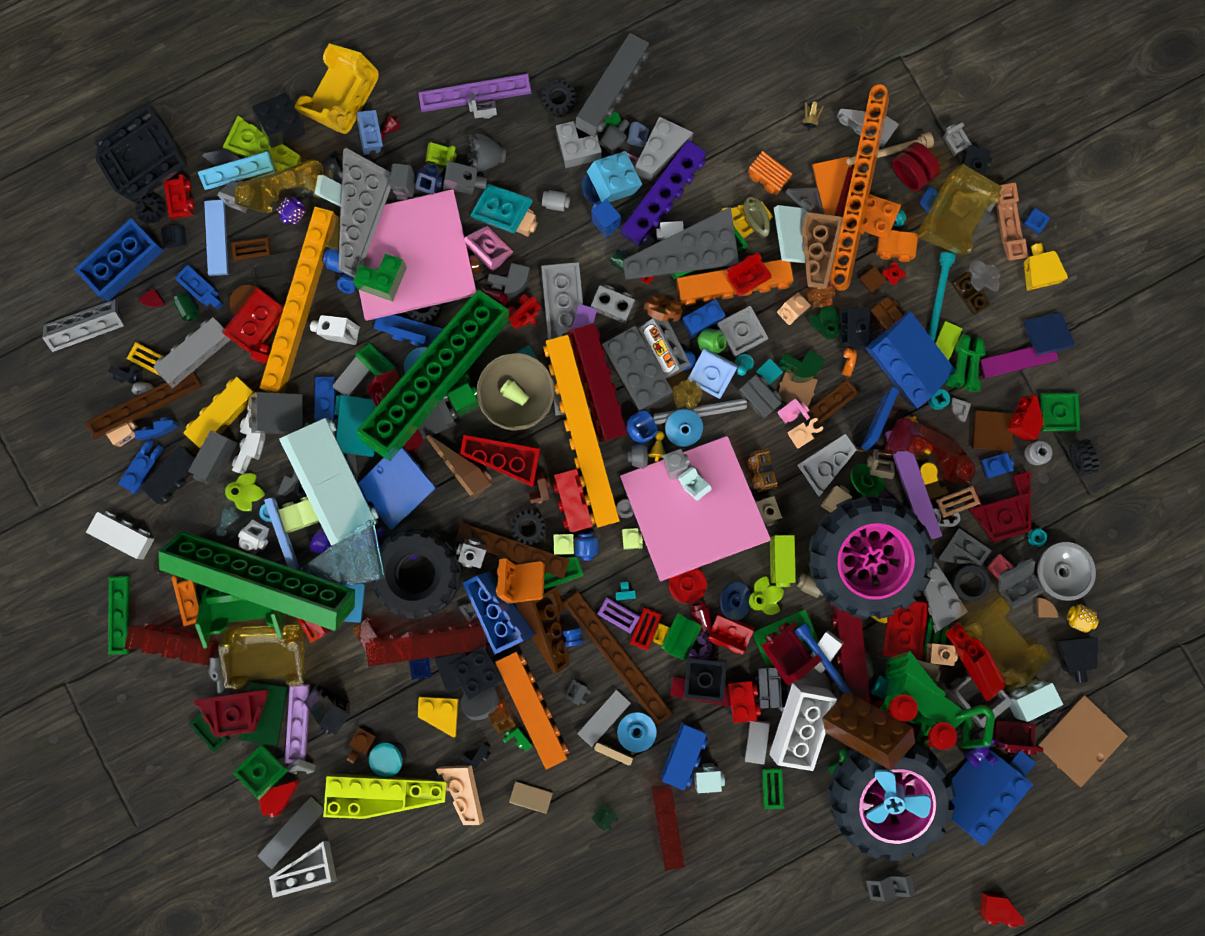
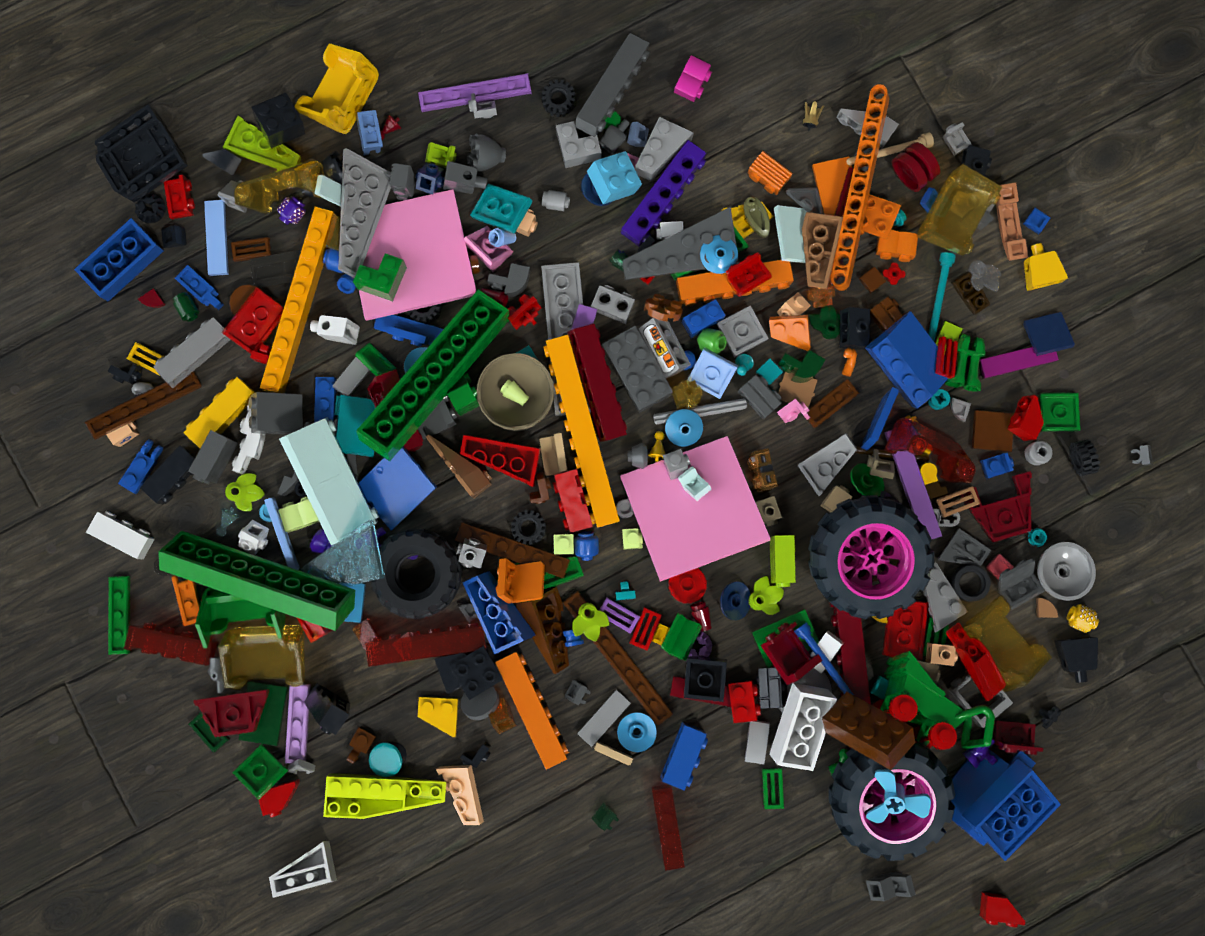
light grey fence [42,299,124,352] -> none
blue slope [135,417,179,441] -> none
medium azure tile [198,151,276,190] -> none
dark grey slope [258,796,324,870] -> none
clear blue plate [409,657,432,680] -> none
green bracket [503,726,534,751] -> none
tan slope [509,782,553,814] -> none
blue brick [591,199,621,238] -> none
blue hair [626,410,658,443] -> none
light aqua brick [694,763,725,793] -> none
red bracket [708,613,754,655] -> none
light nougat plate [788,418,824,449] -> none
dark tan brick [796,573,823,598] -> none
light aqua brick [1008,679,1063,722] -> none
medium nougat piece [1037,695,1128,787] -> none
none -> light blue cone [488,228,516,247]
none -> tan panel [540,433,567,476]
none -> lime plate [572,603,609,641]
none -> dark pink brick [674,55,712,102]
none -> dark azure dish [700,235,738,274]
none -> orange wing [769,315,811,351]
none -> red tile [935,336,958,379]
none -> blue slope [961,759,1061,861]
none -> dark grey tile [1131,445,1153,466]

